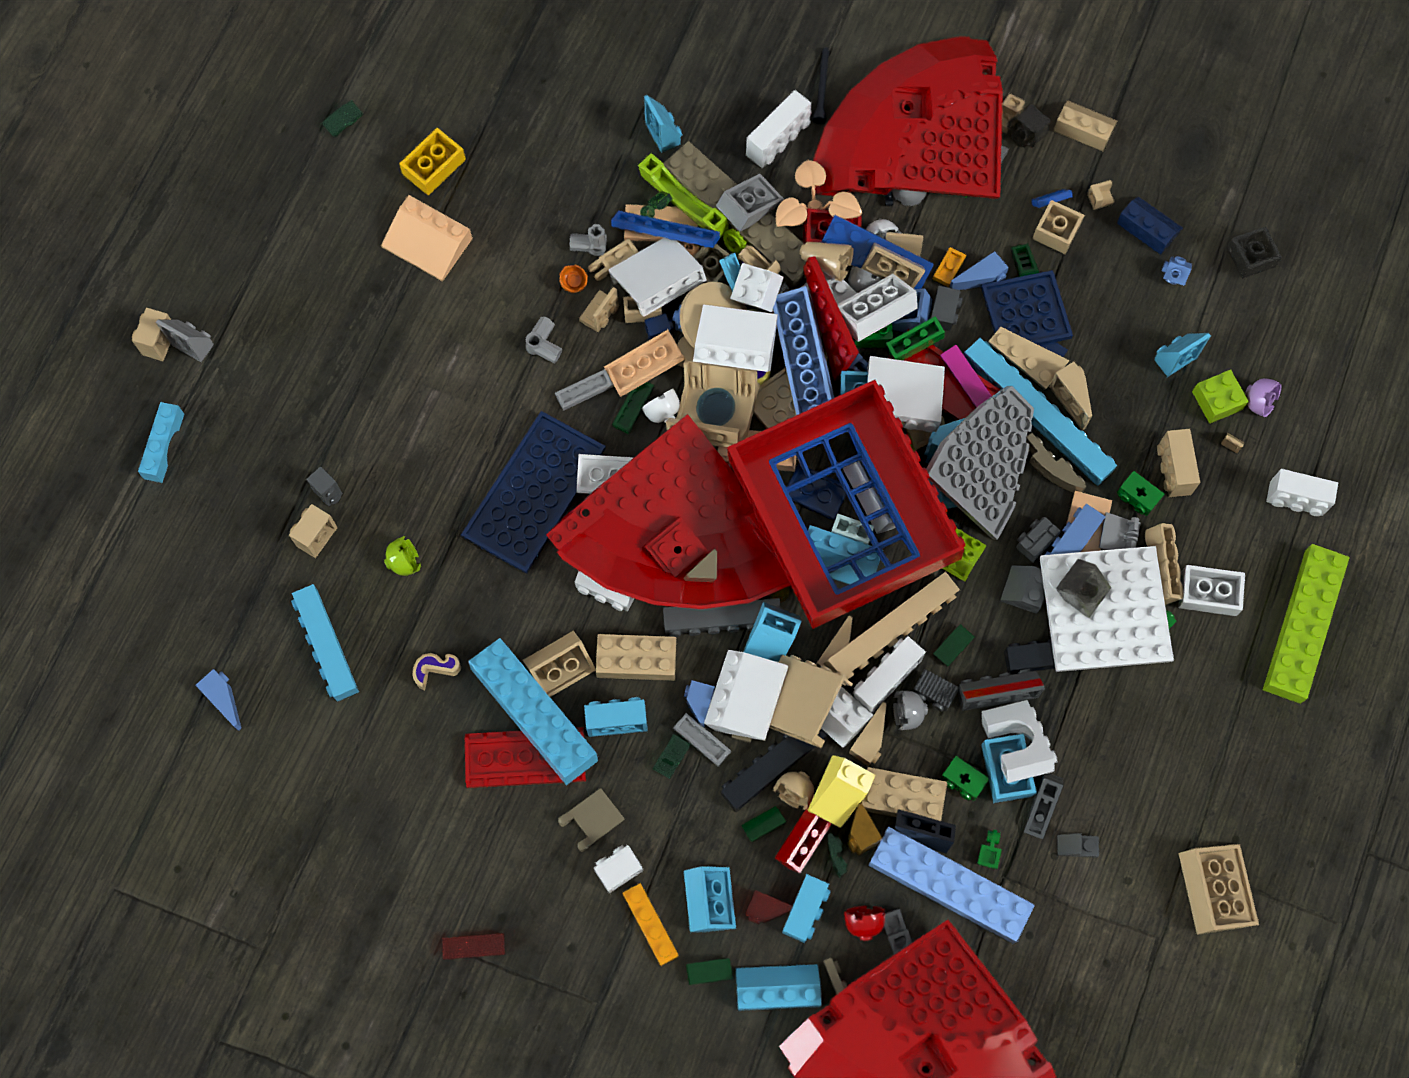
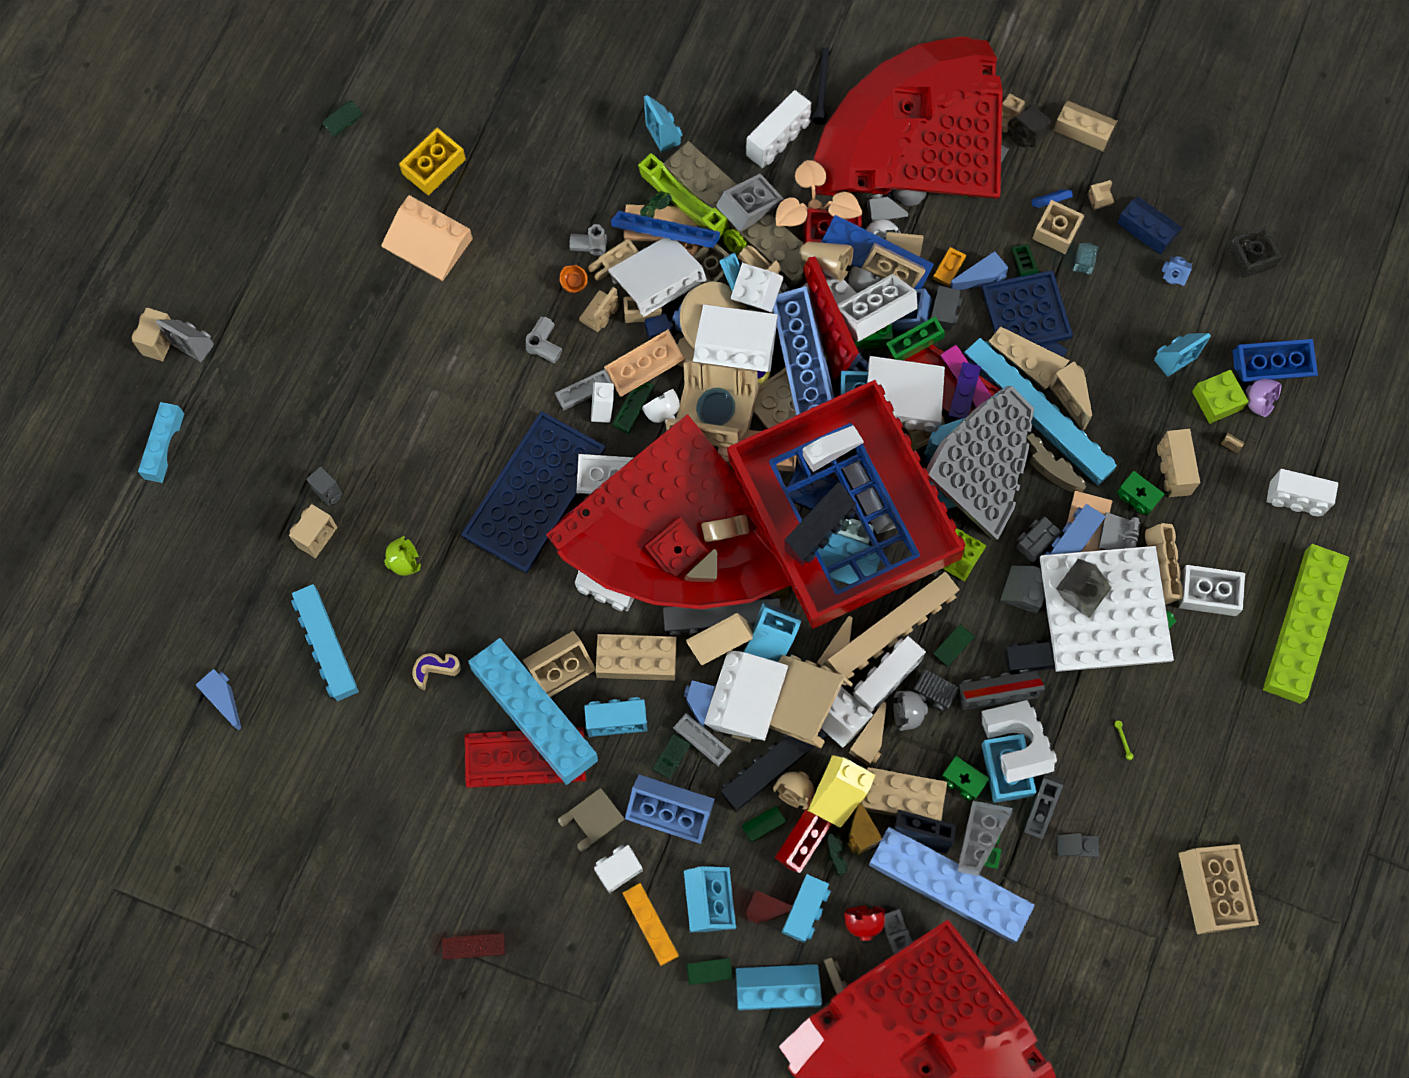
none -> white slope [591,382,614,423]
none -> medium blue slope [625,775,715,844]
none -> tan slope [686,613,753,665]
none -> tan animal [701,515,750,542]
none -> black slope [784,482,856,566]
none -> white slope [803,426,864,472]
none -> light grey slope [867,194,908,222]
none -> dark purple plate [949,362,981,420]
none -> light grey wing [958,801,1013,876]
none -> clear light blue brick [1073,243,1098,274]
none -> lime hinge [1114,721,1133,760]
none -> blue slope [1232,339,1318,382]

